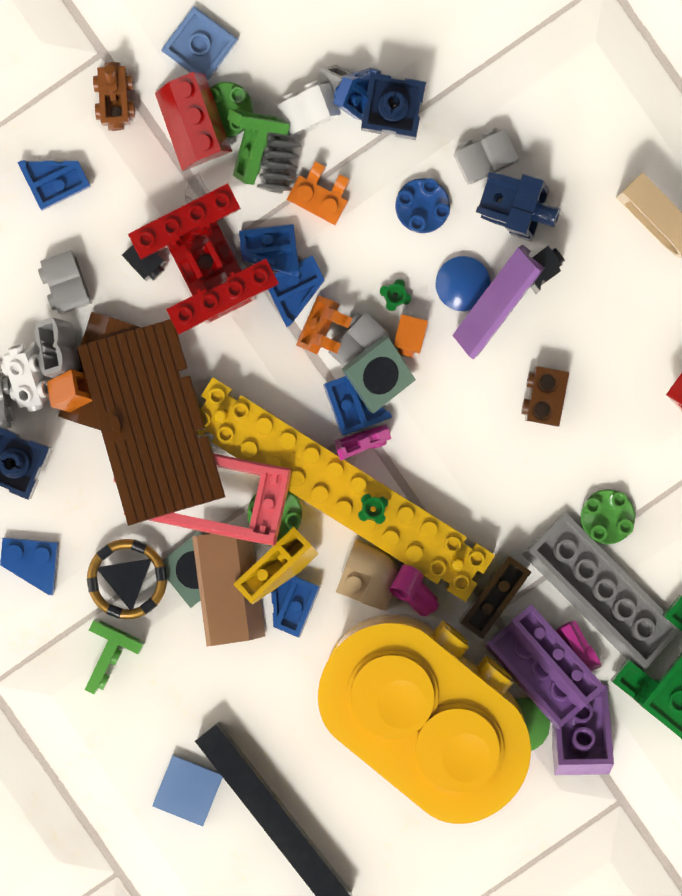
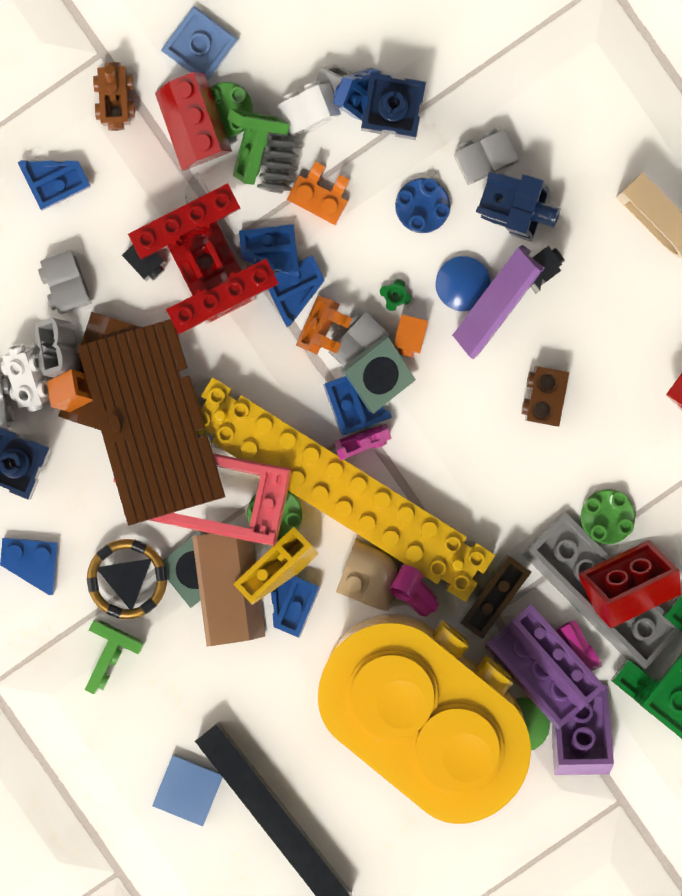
green plate [358,494,388,524] -> none
none -> red slope [578,540,681,629]

